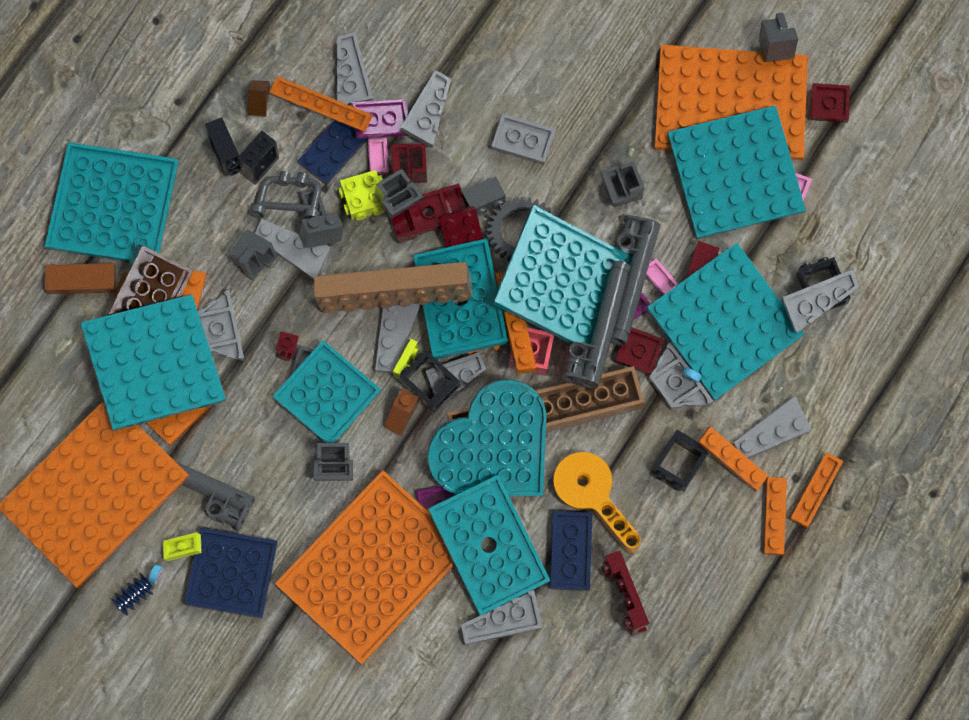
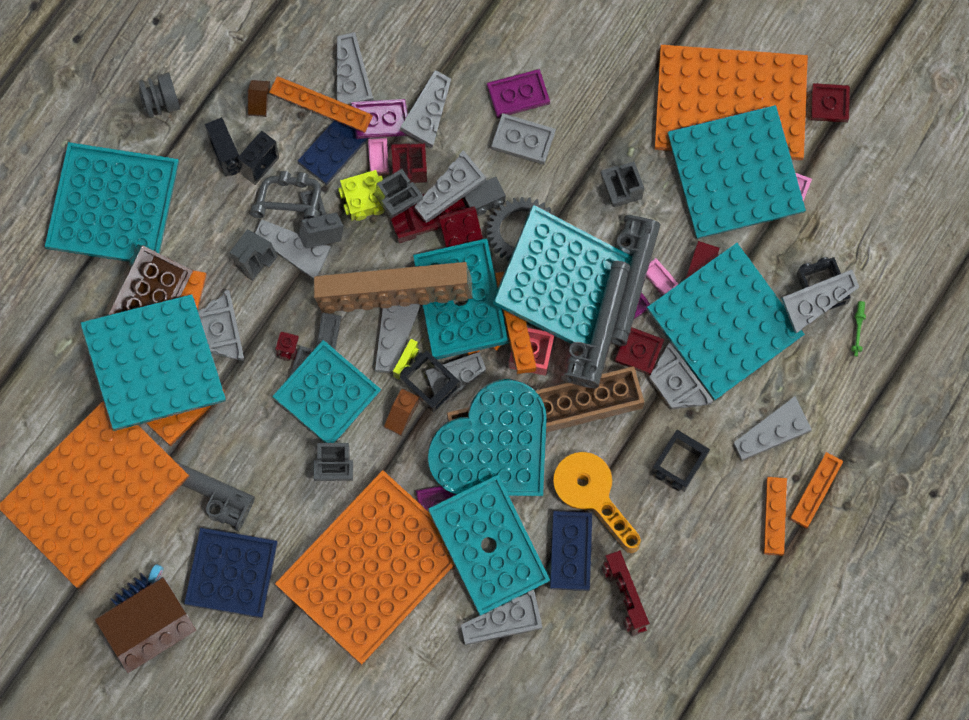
dark orange piece [45,263,116,295] -> none
neon yellow plate [163,532,201,561] -> none
medium azure tile [682,367,702,383] -> none
orange plate [697,426,768,491] -> none
dark grey plate [759,13,798,62] -> none
none -> reddish brown slope [95,577,196,673]
none -> dark grey wheel [139,72,180,118]
none -> dark grey plate [316,313,342,350]
none -> light grey wing [415,150,486,223]
none -> magenta tile [487,69,550,118]
none -> bright green piece [851,301,866,357]

